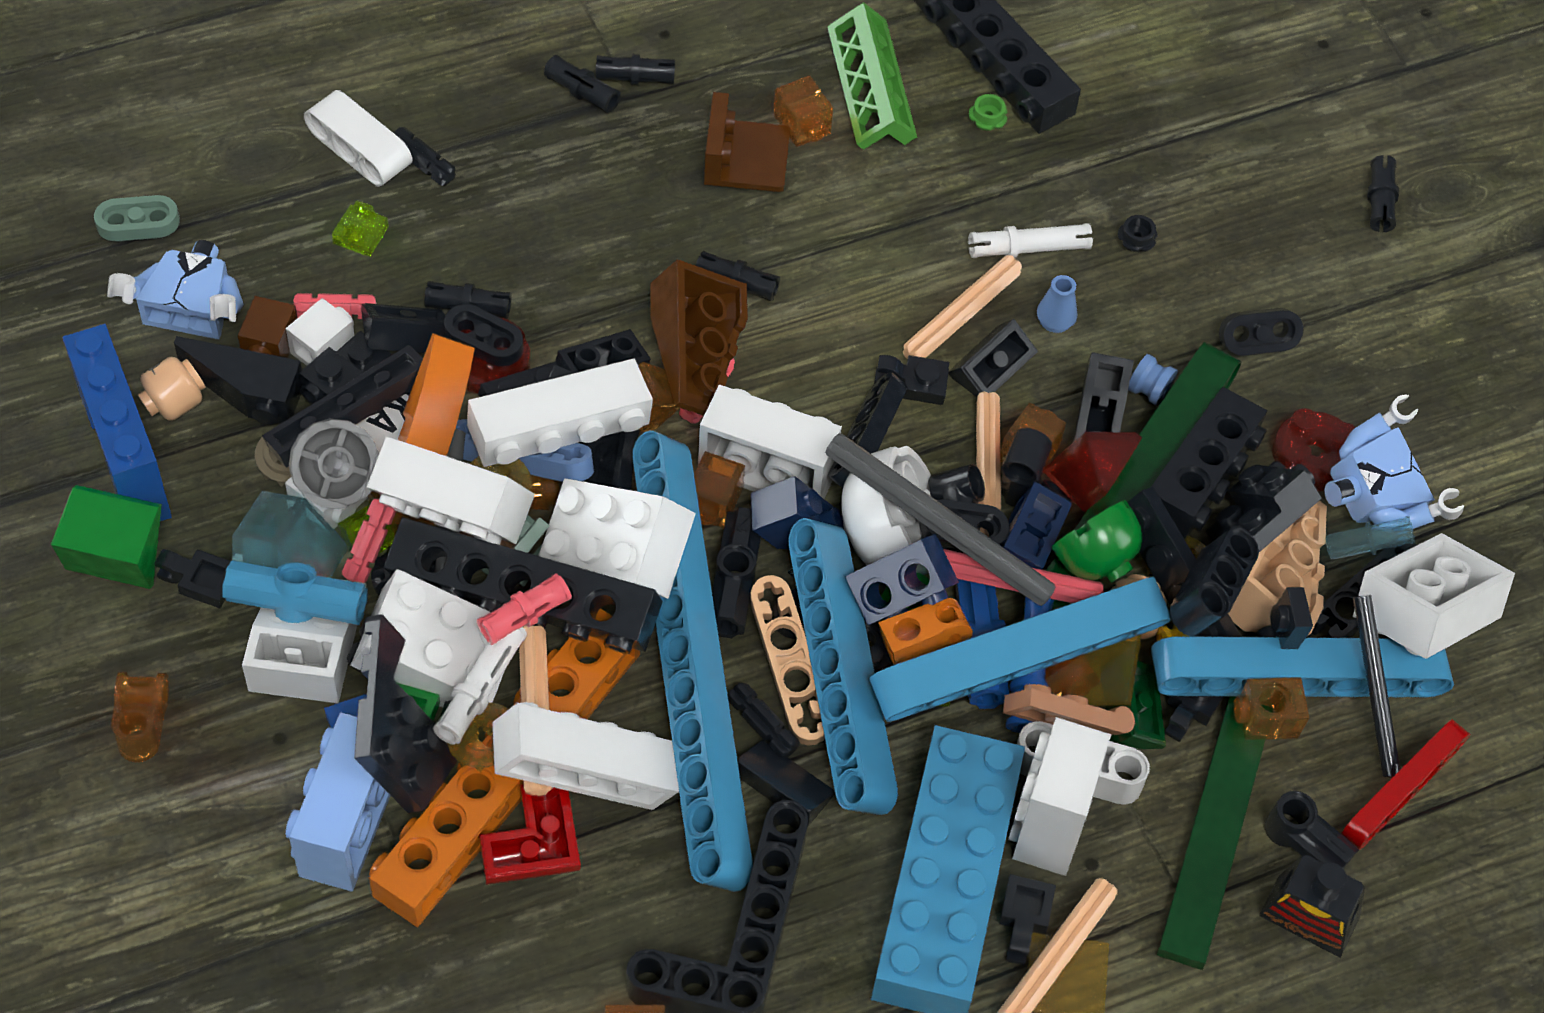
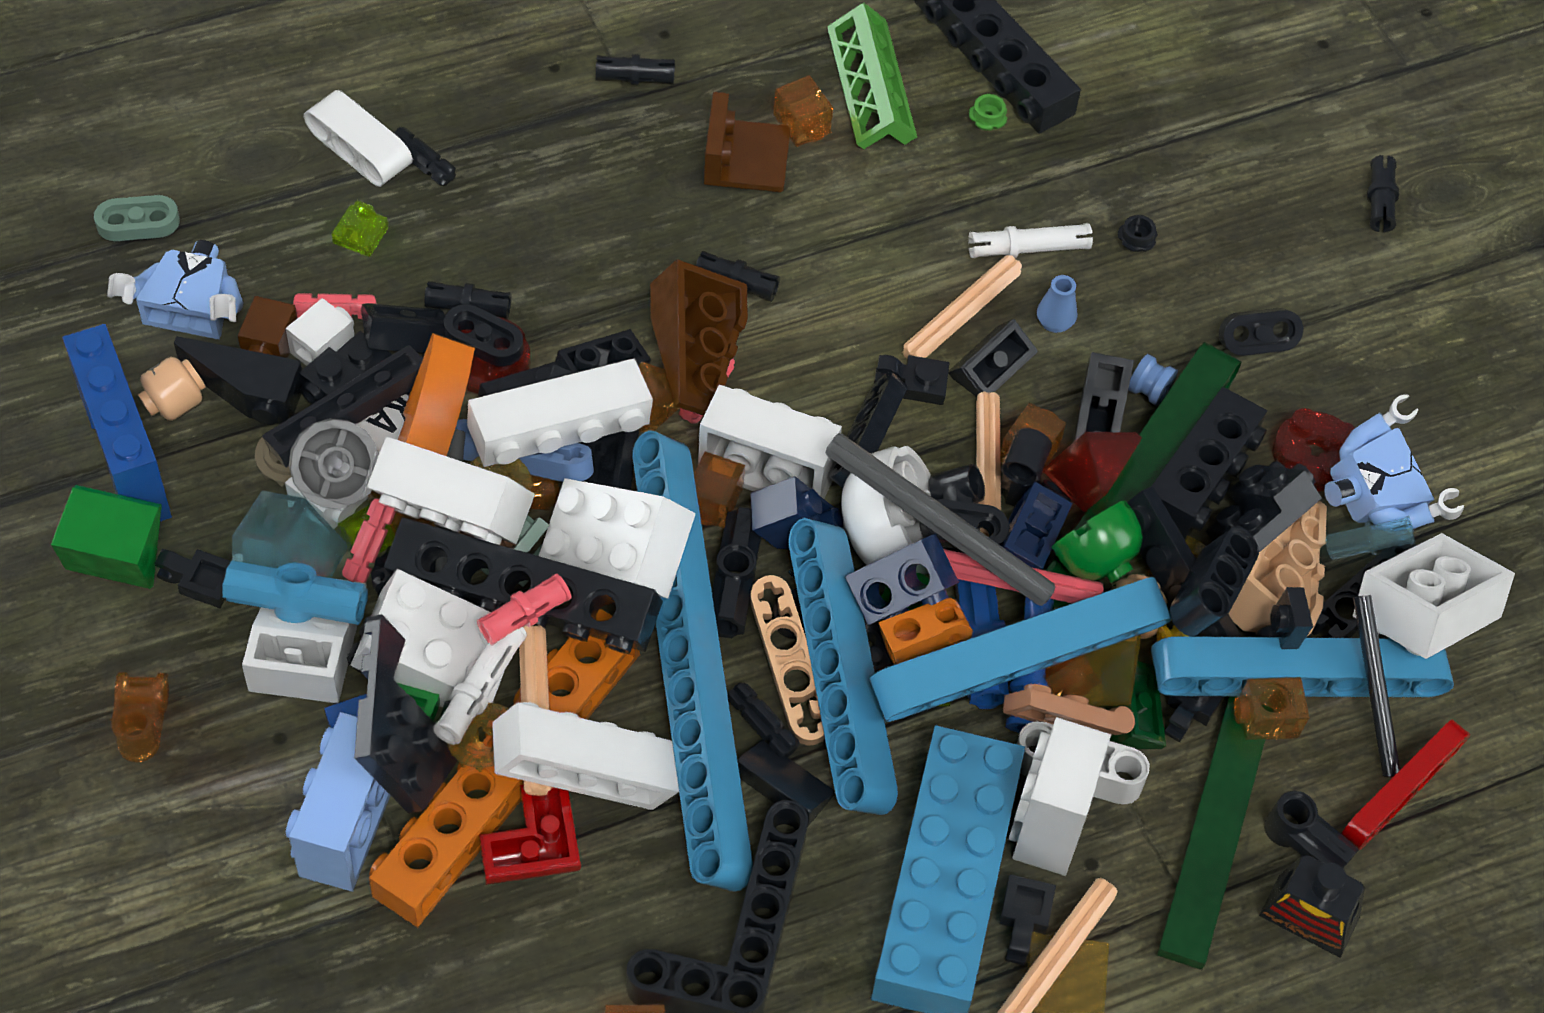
black pin [544,55,621,113] -> none

